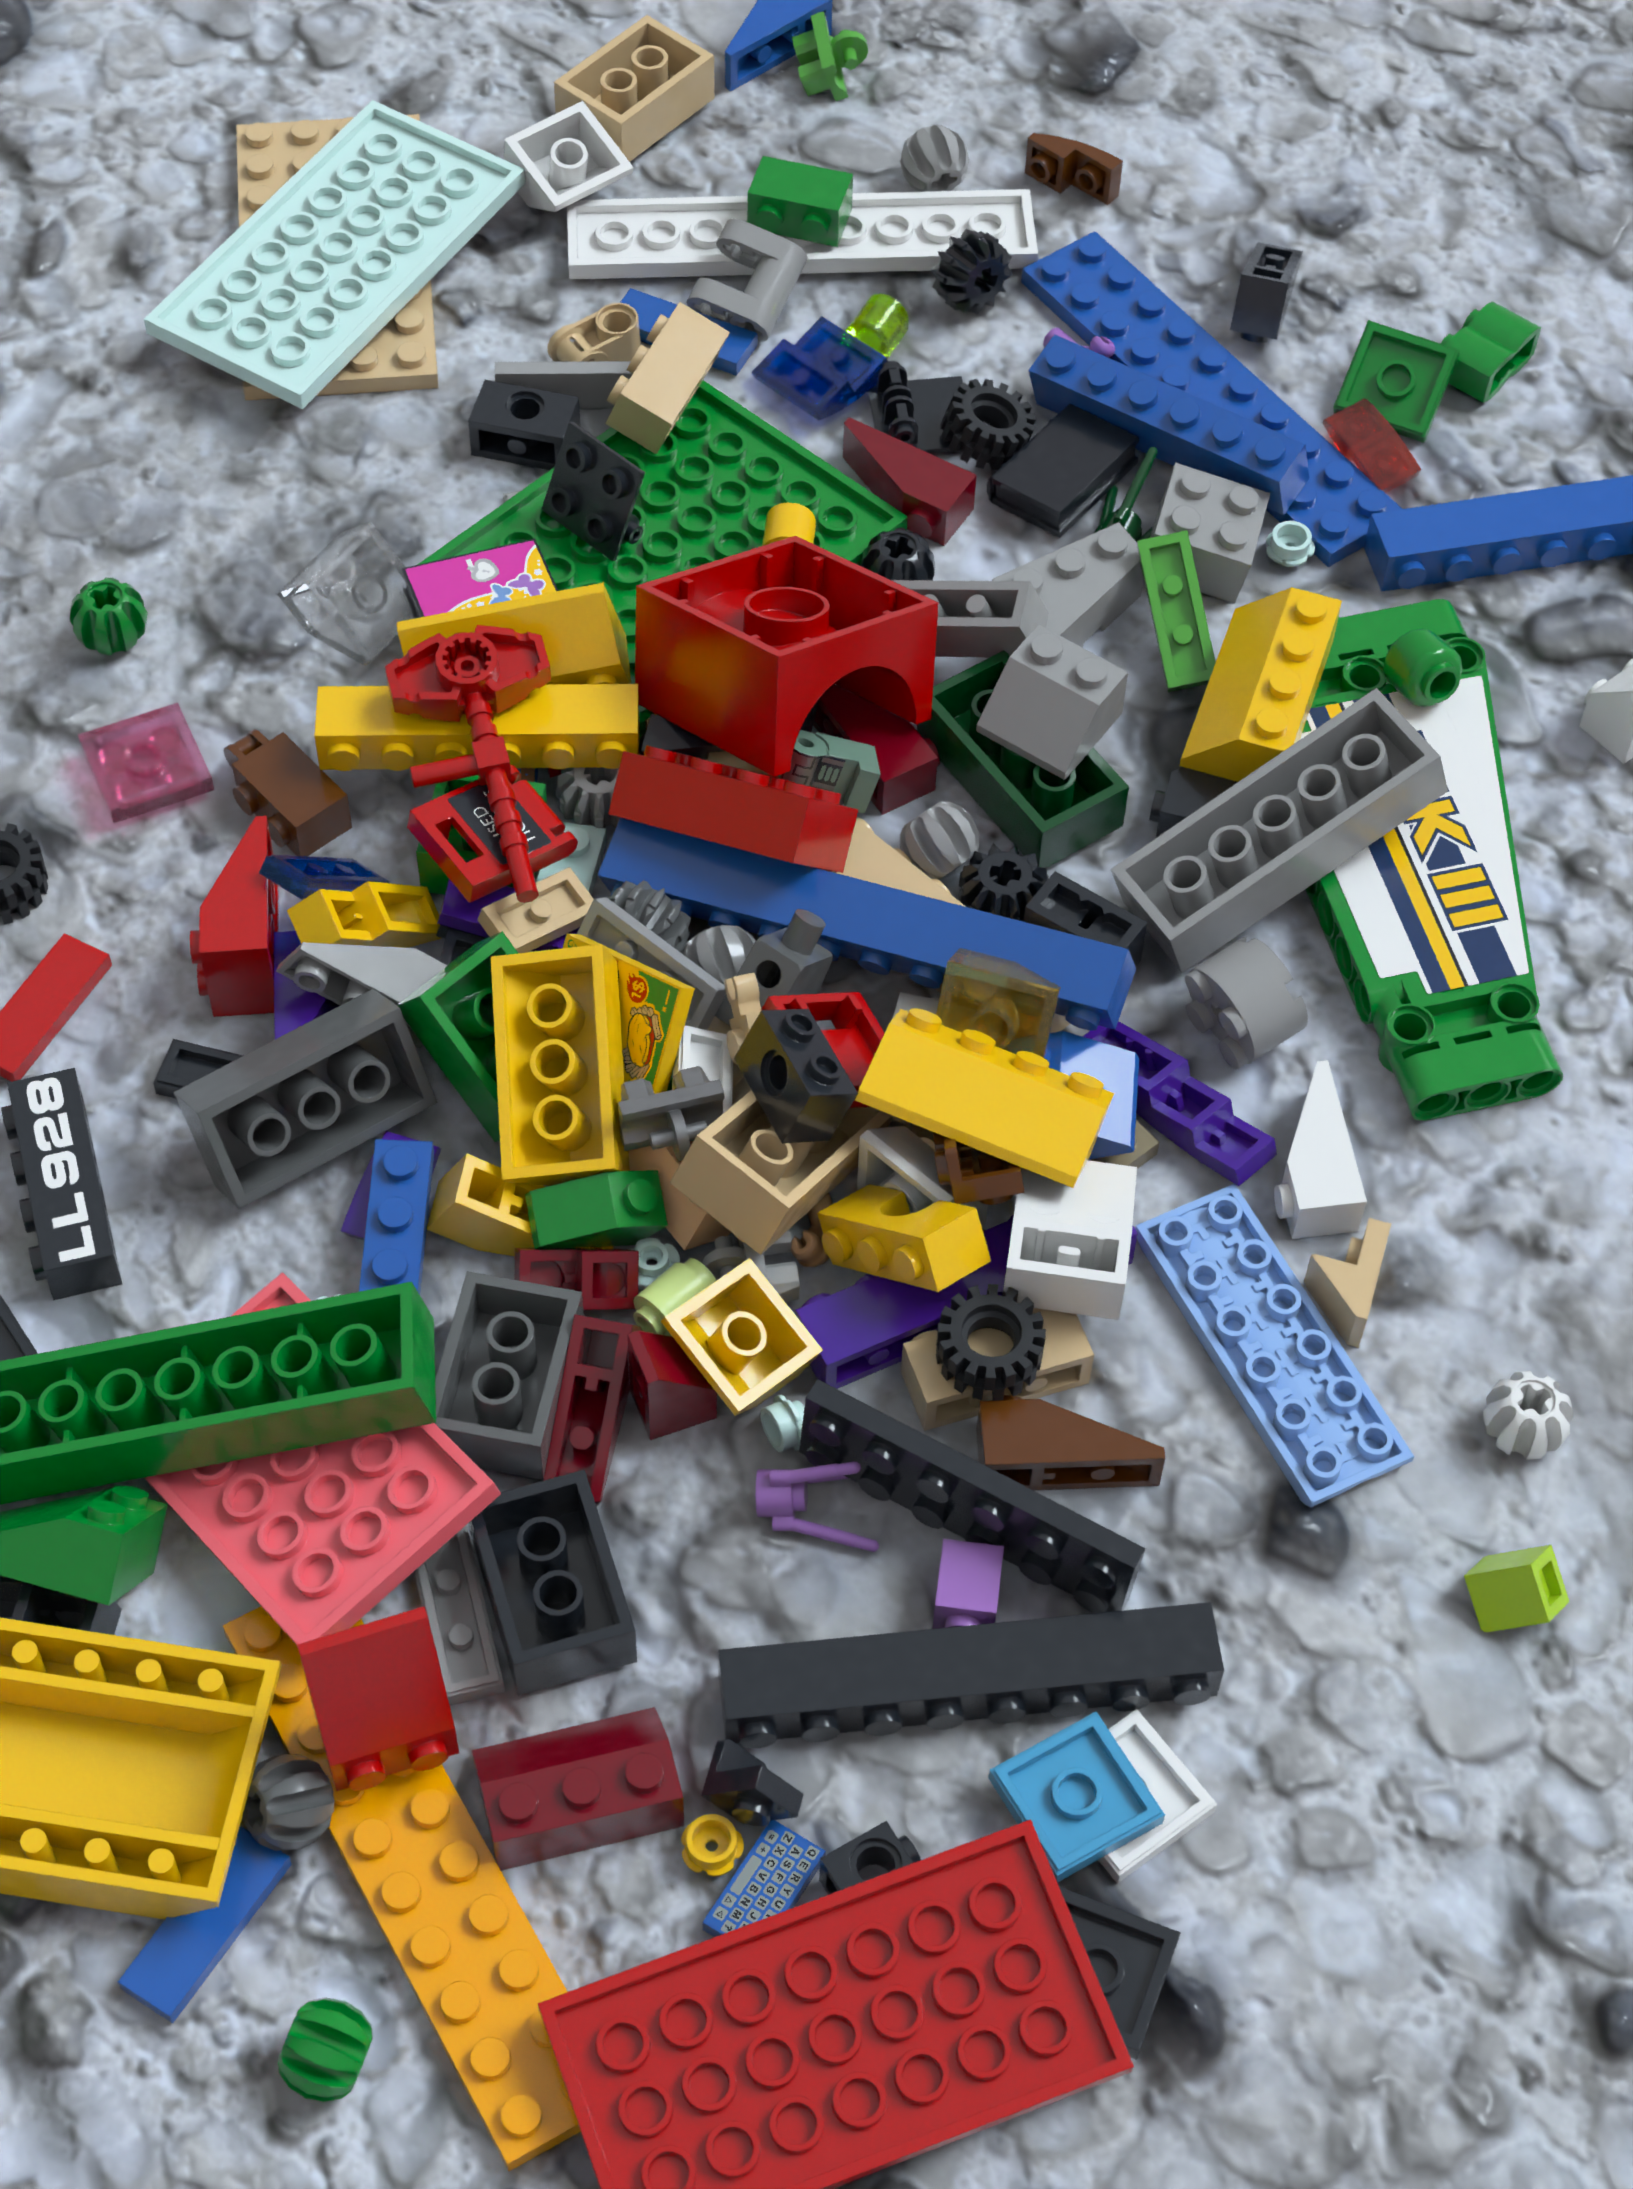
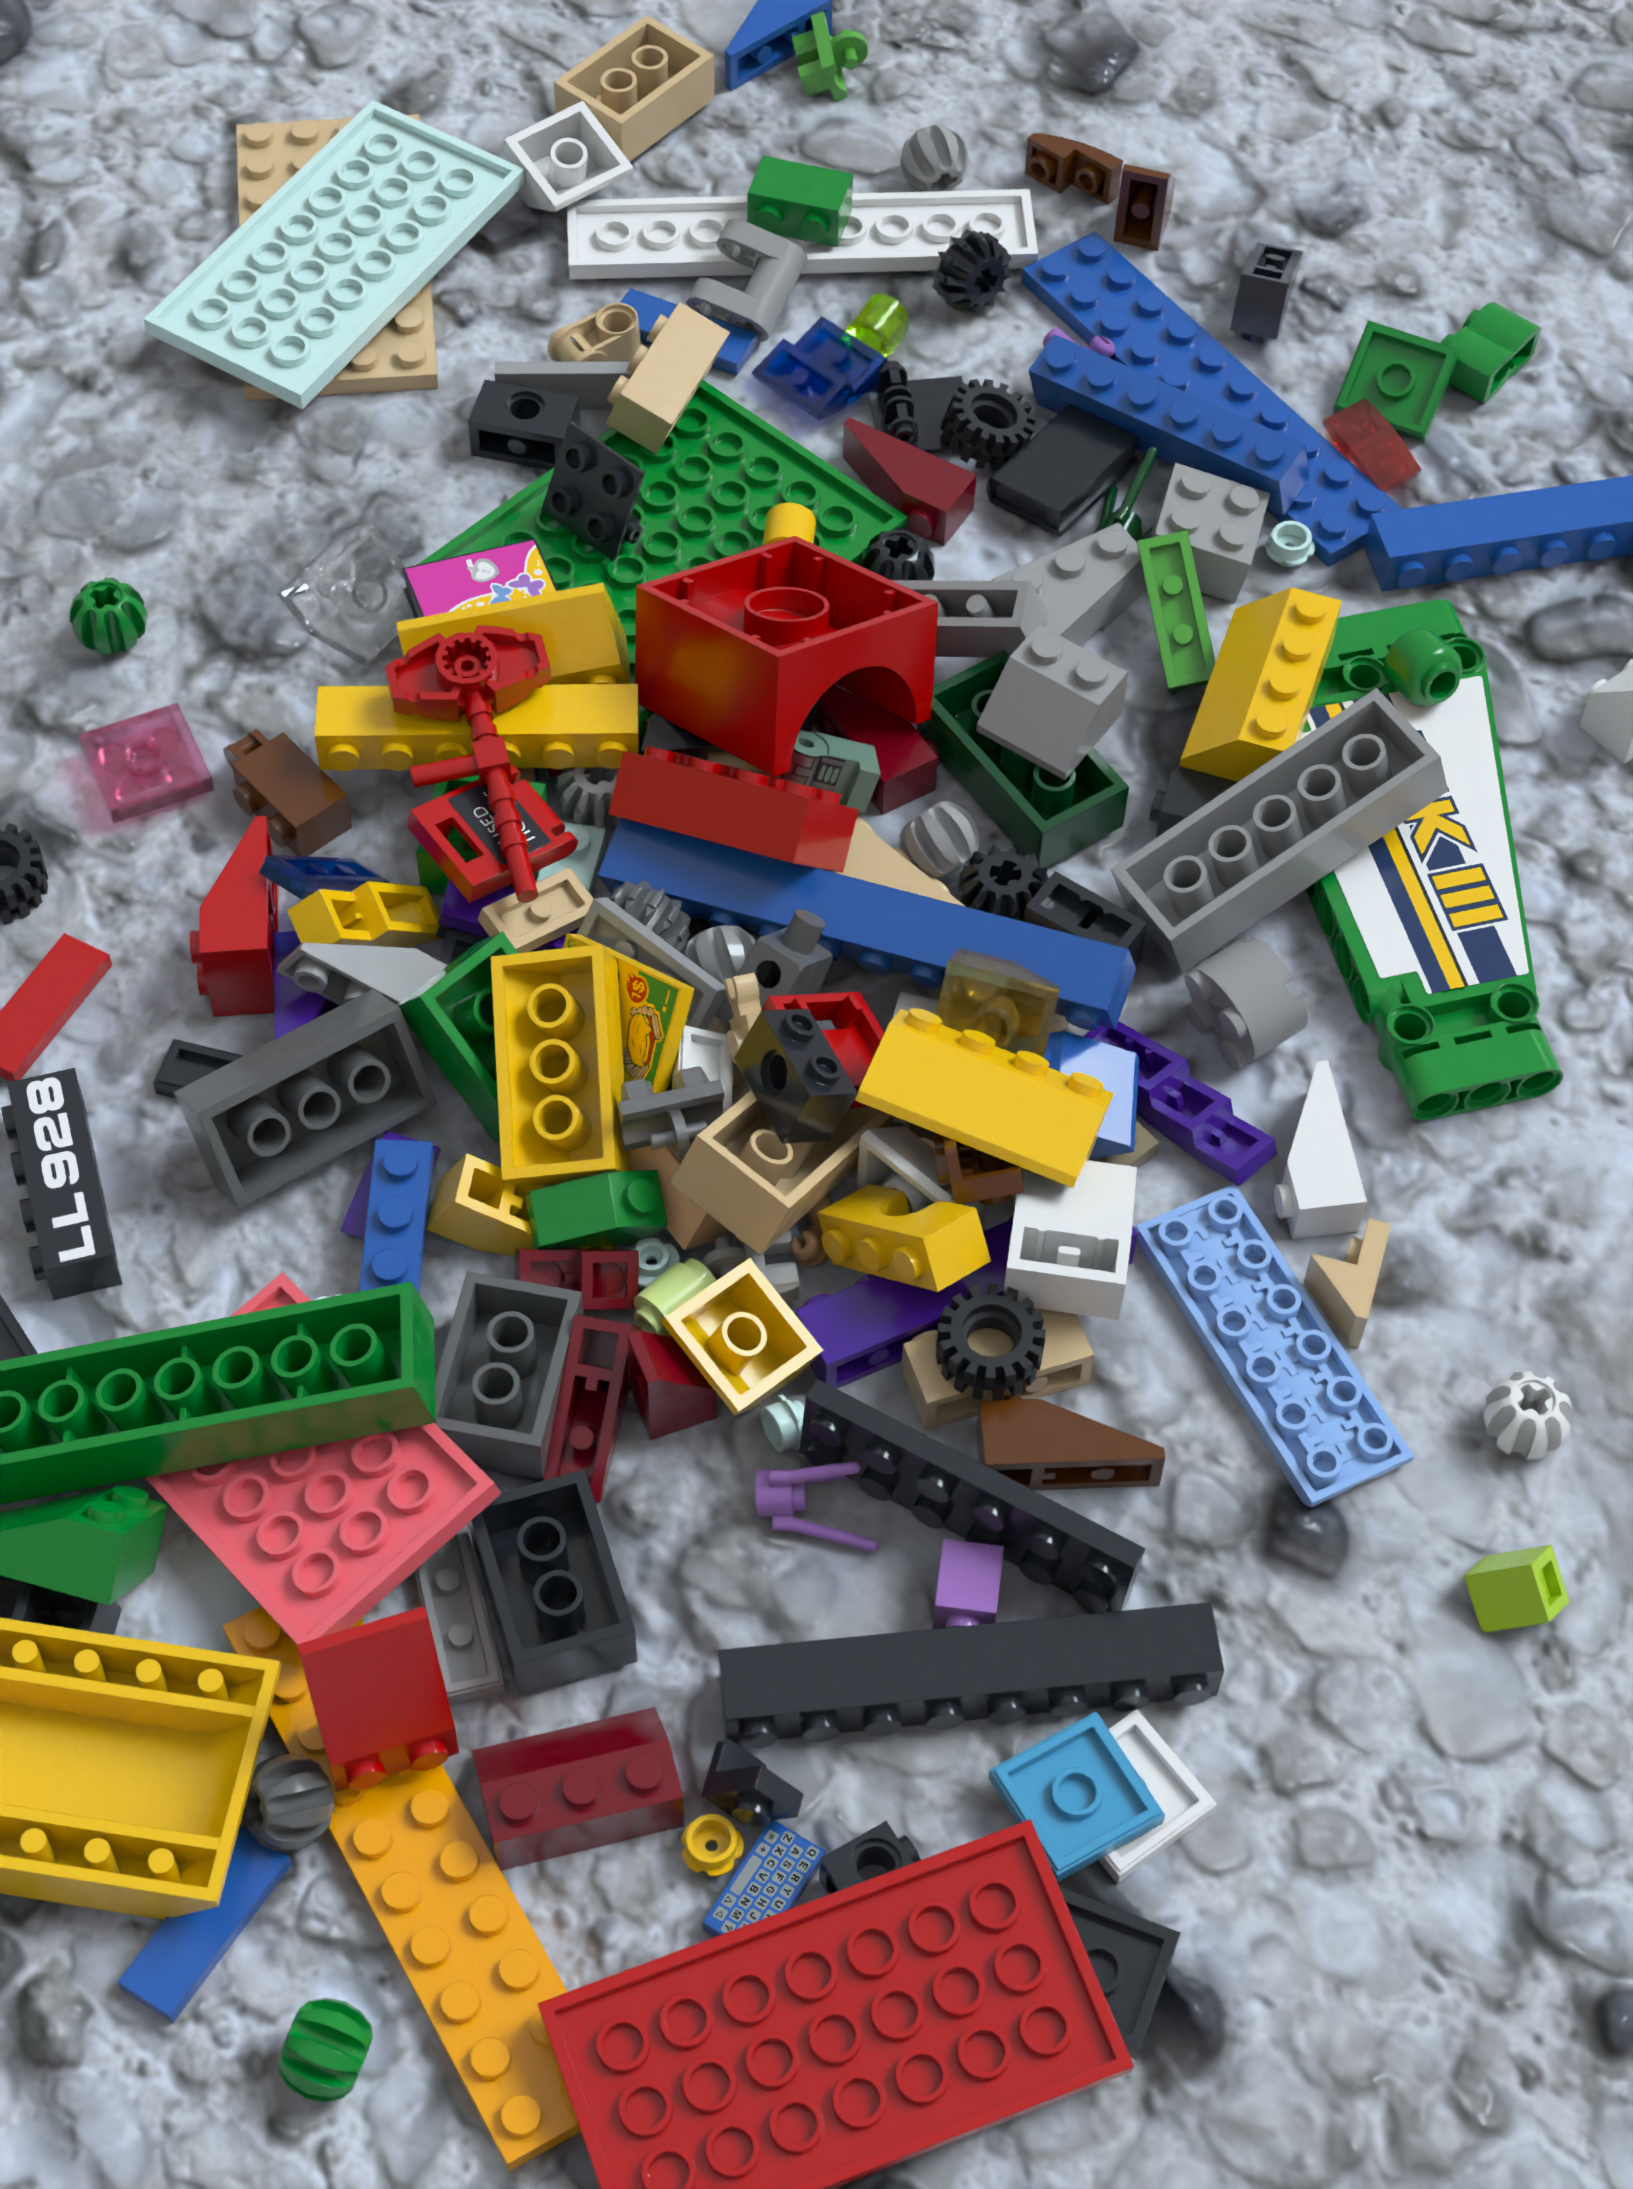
none -> reddish brown slope [1113,164,1176,251]

